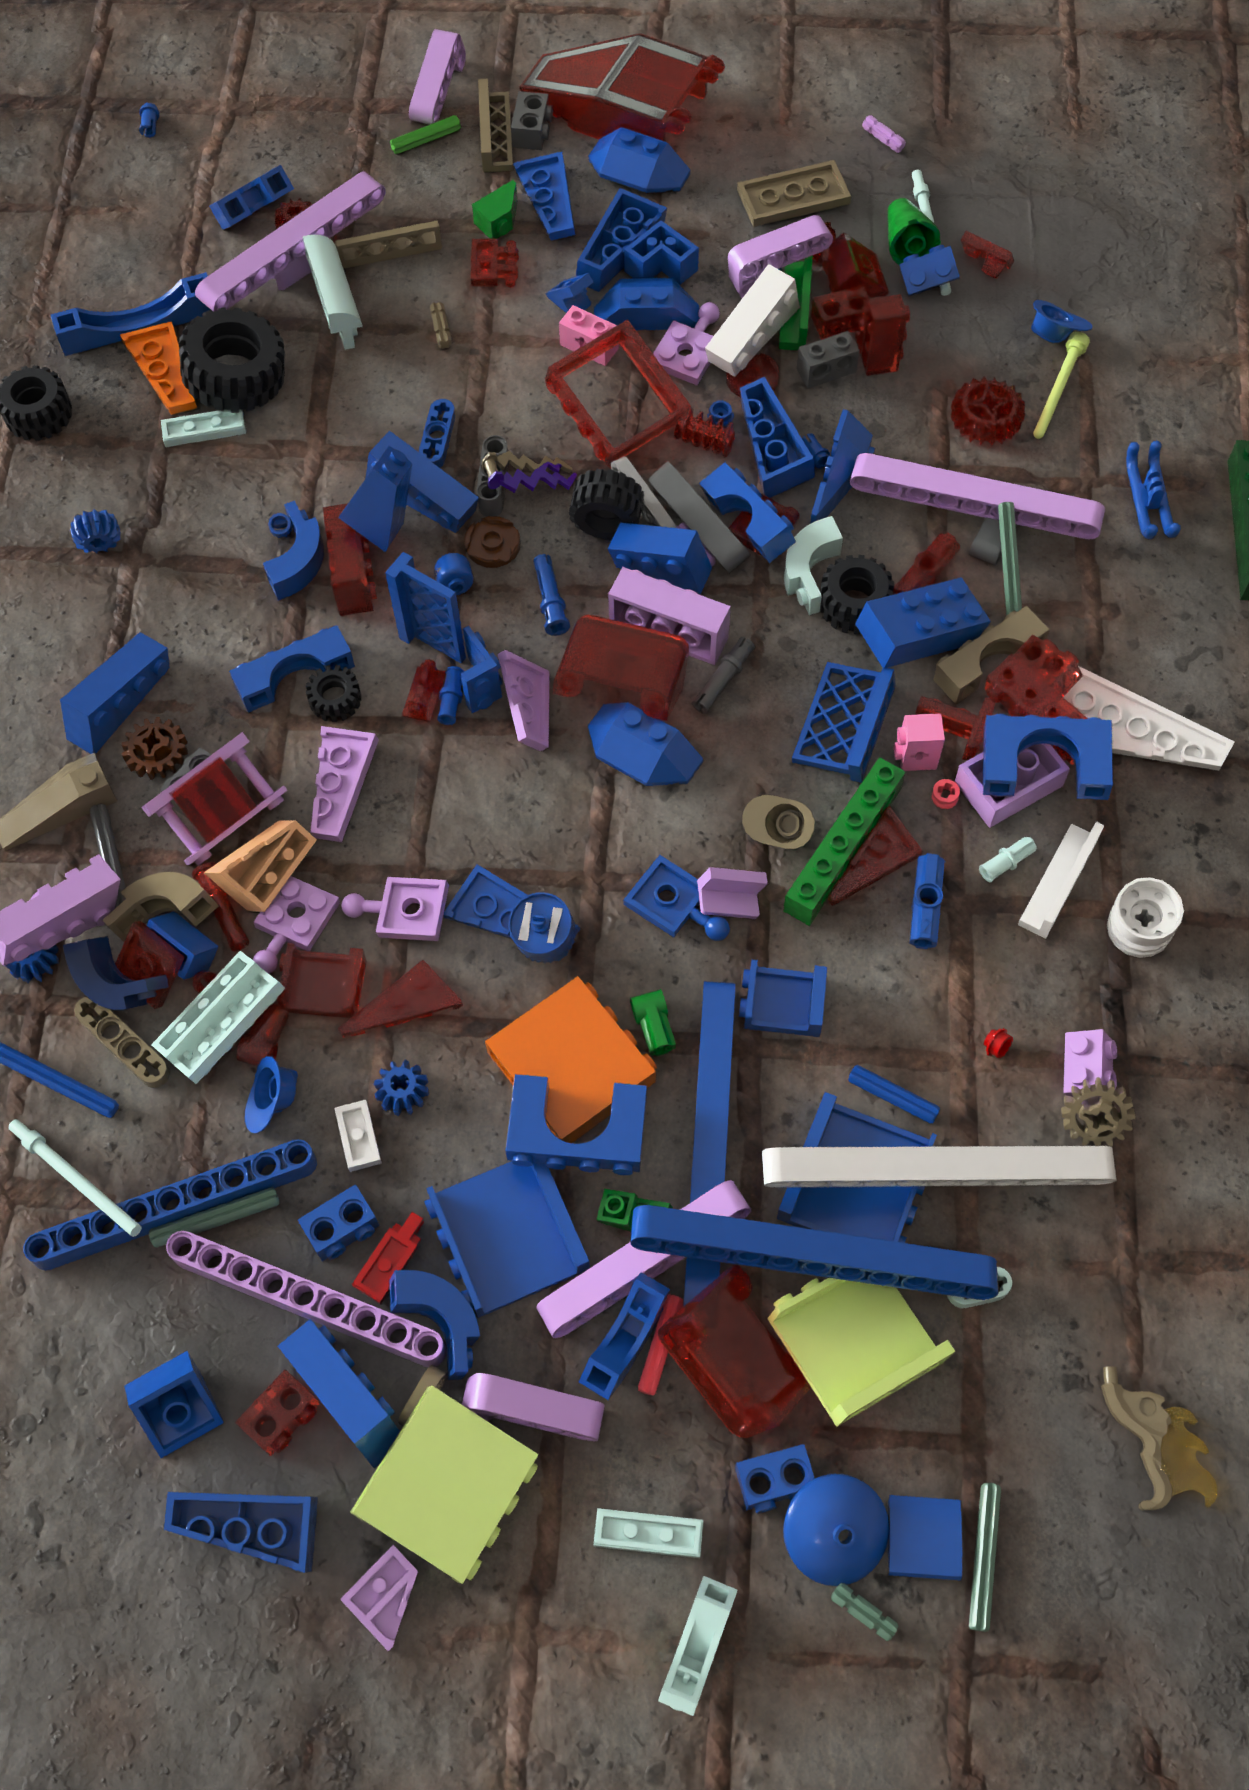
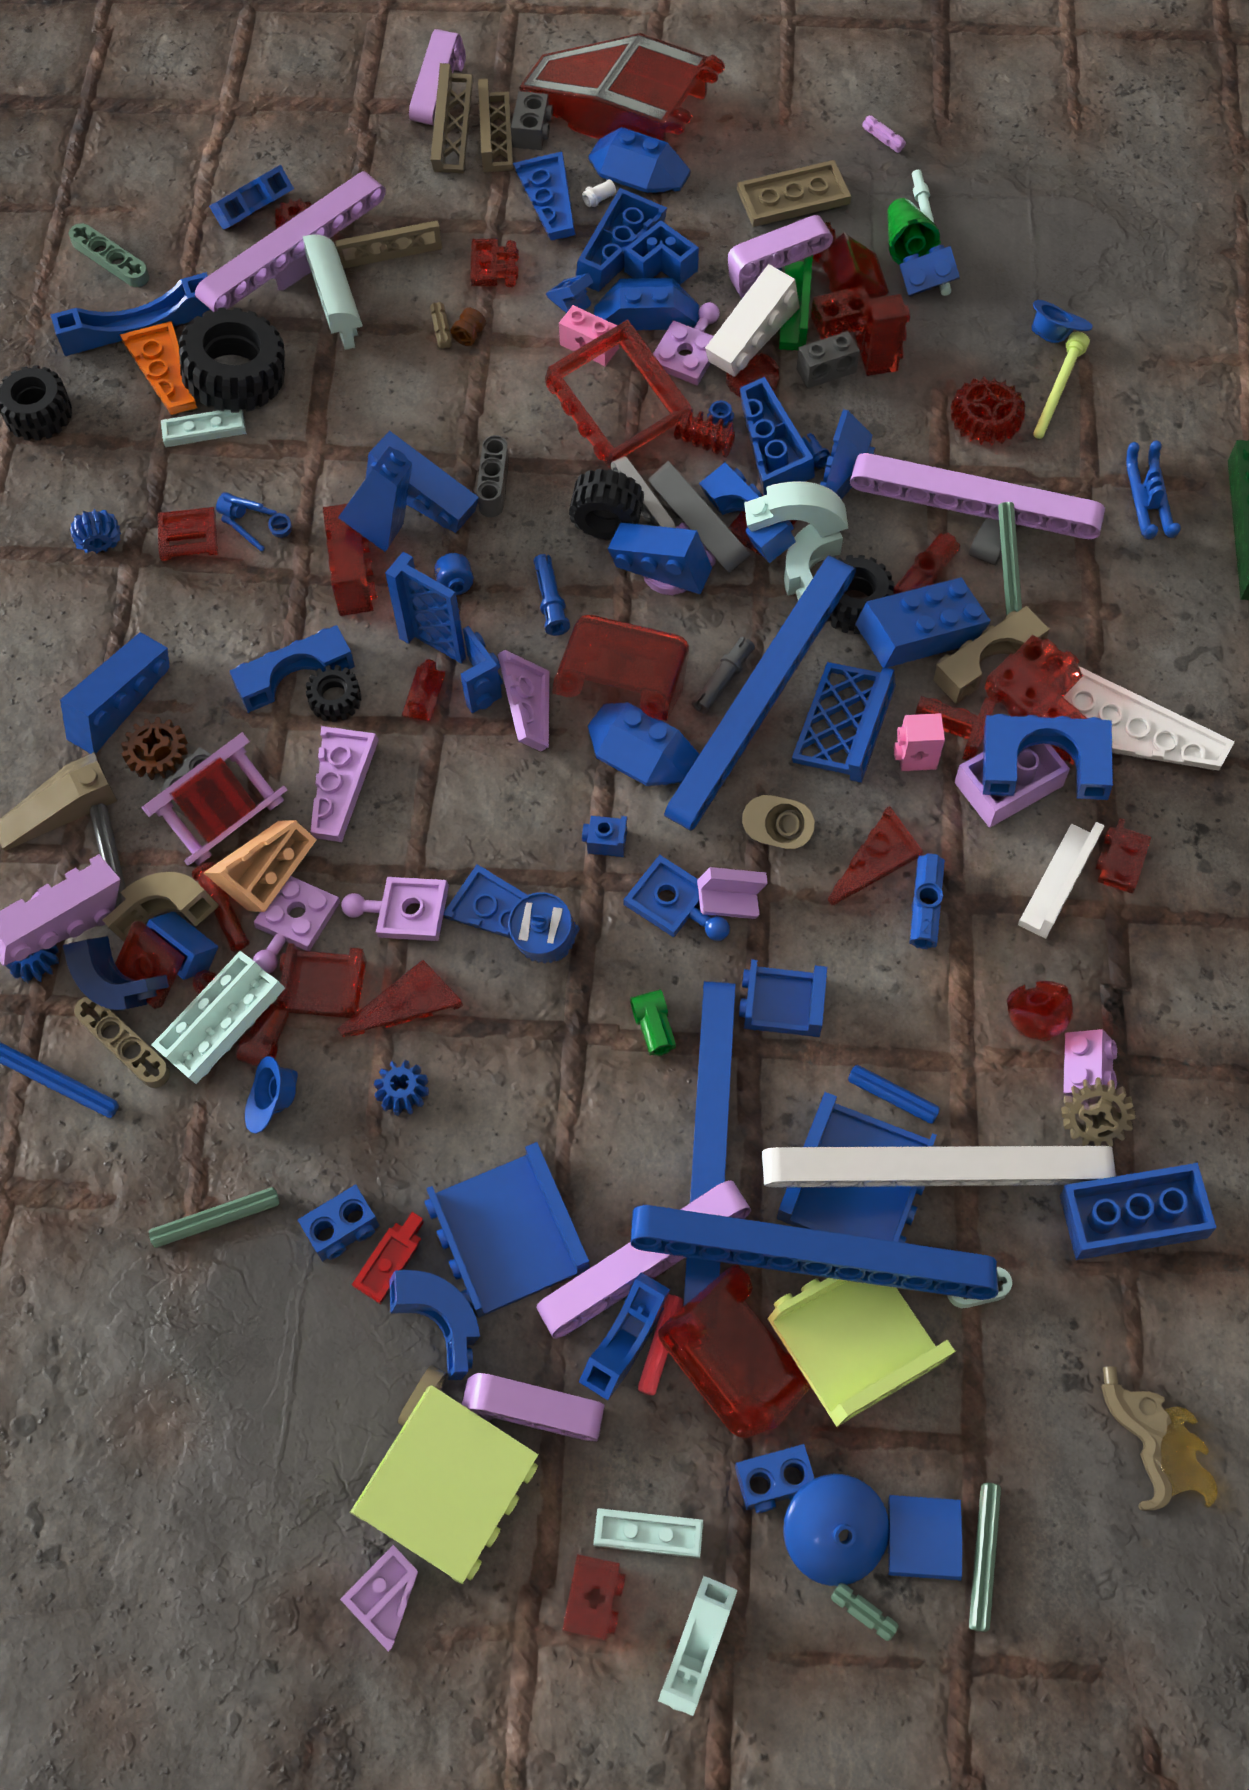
light aqua bar [9,1119,142,1237] -> none
blue beam [23,1139,317,1271] -> none
blue slope [124,1351,224,1458] -> none
blue pin [139,103,160,137] -> none
blue wedge [164,1492,318,1573] -> none
lavender beam [166,1231,446,1367] -> none
clear red brick [235,1369,320,1456] -> none
blue arch [263,500,324,601] -> none
blue wedge [278,1319,400,1468] -> none
white plate [334,1100,382,1172] -> none
bright green axle [390,115,461,155] -> none
blue beam [419,399,455,468] -> none
blue pin [437,666,464,725] -> none
reddish brown tile [464,516,521,568] -> none
green slope [472,180,518,241] -> none
piece [482,451,577,493] -> none
orange brick [485,976,657,1143] -> none
blue arch [505,1074,647,1175] -> none
green slope [596,1188,673,1232] -> none
lavender brick [608,567,731,665] -> none
green brick [783,757,906,926] -> none
coral bush [932,779,960,809] -> none
clear red hinge [961,231,1014,278] -> none
light aqua axle [979,837,1037,883] -> none
red plate [984,1028,1013,1059] -> none
white wheel [1107,877,1184,958] -> none
none -> sand green beam [69,223,150,287]
none -> clear red plate [158,507,218,561]
none -> blue plant [216,492,277,551]
none -> dark tan fence [431,63,473,174]
none -> reddish brown wheel [450,307,486,346]
none -> clear red brick [562,1554,626,1642]
none -> white pin [582,179,617,207]
none -> blue brick [582,816,627,857]
none -> blue beam [664,555,856,831]
none -> light aqua arch [744,481,848,537]
none -> clear red cylinder [1007,981,1073,1041]
none -> blue brick [1060,1163,1216,1260]
none -> clear red bracket [1095,818,1152,894]

